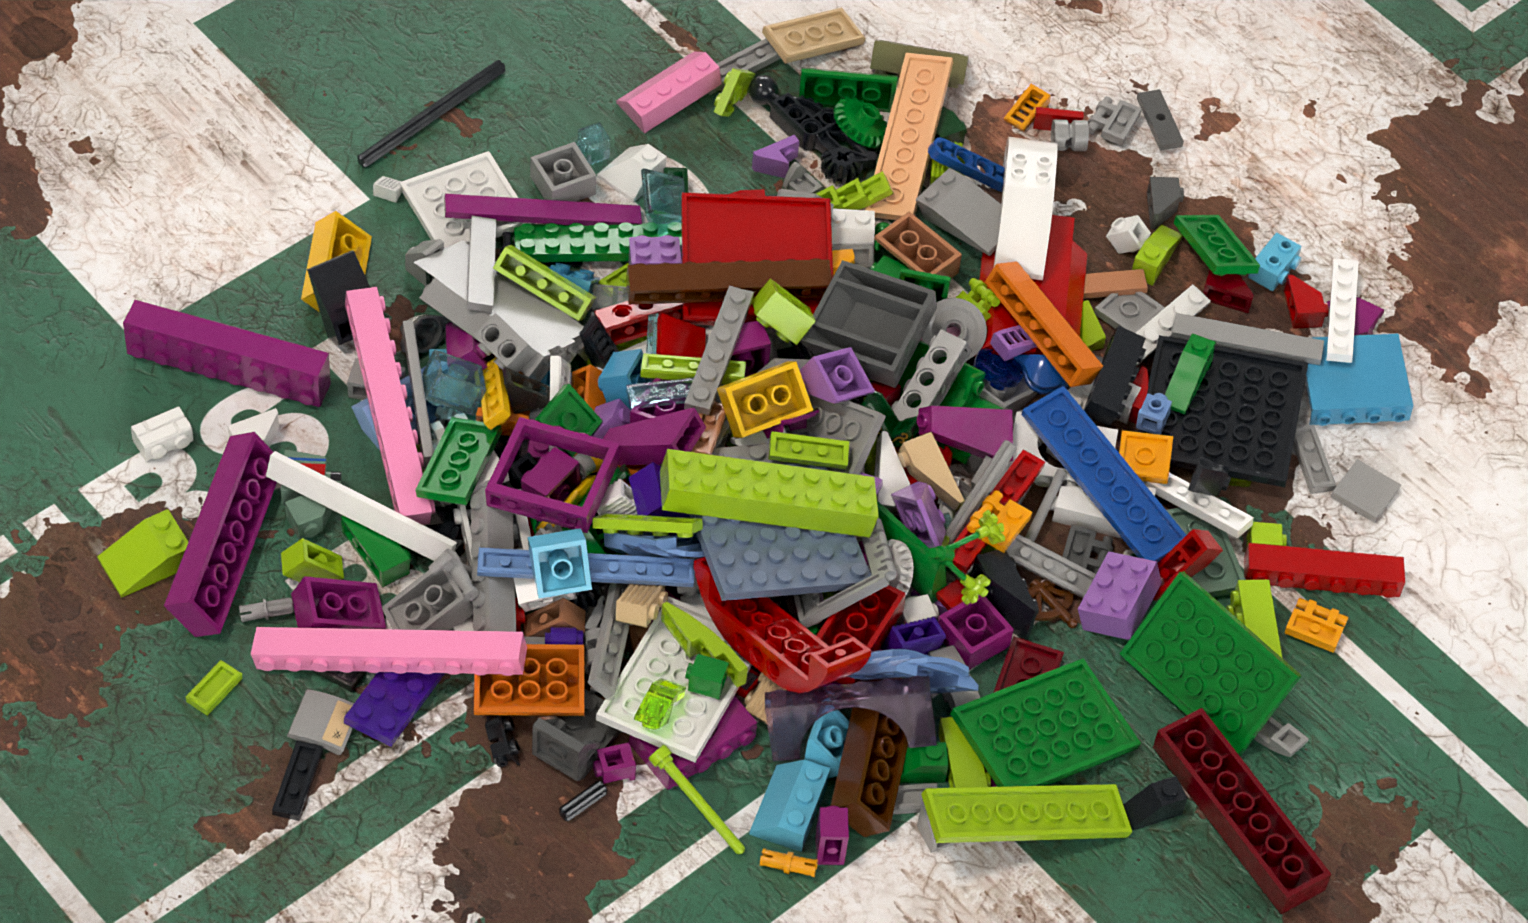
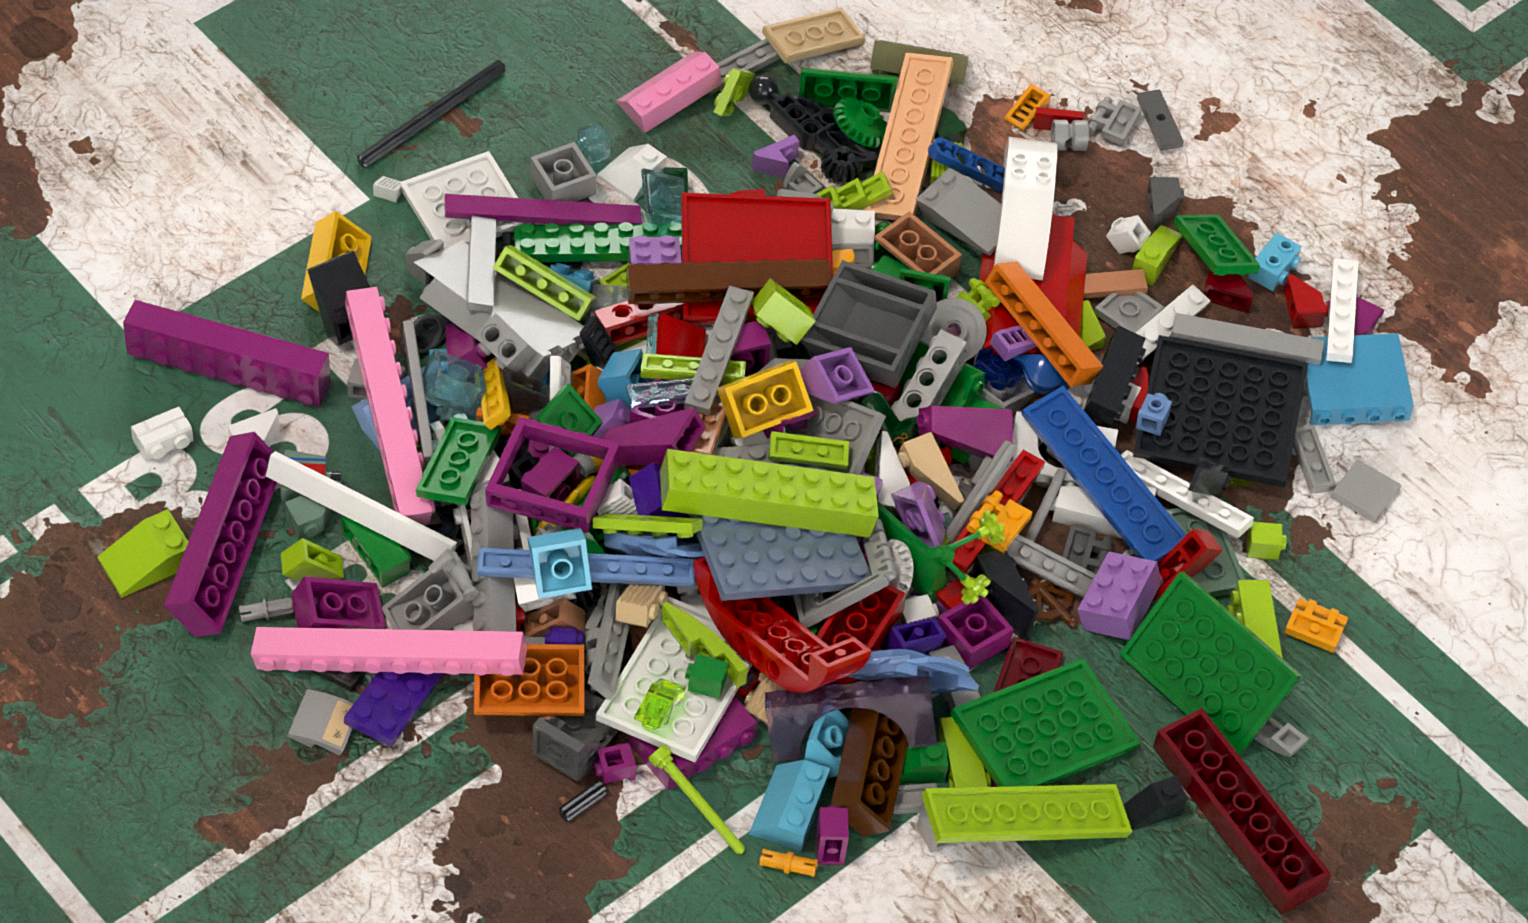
lime tile [186,660,243,716] -> none
black tile [272,740,324,821] -> none
black hinge [485,715,521,767] -> none
light orange plate [1119,430,1173,484] -> none
green slope [1165,333,1216,415] -> none
red brick [1244,543,1405,598] -> none

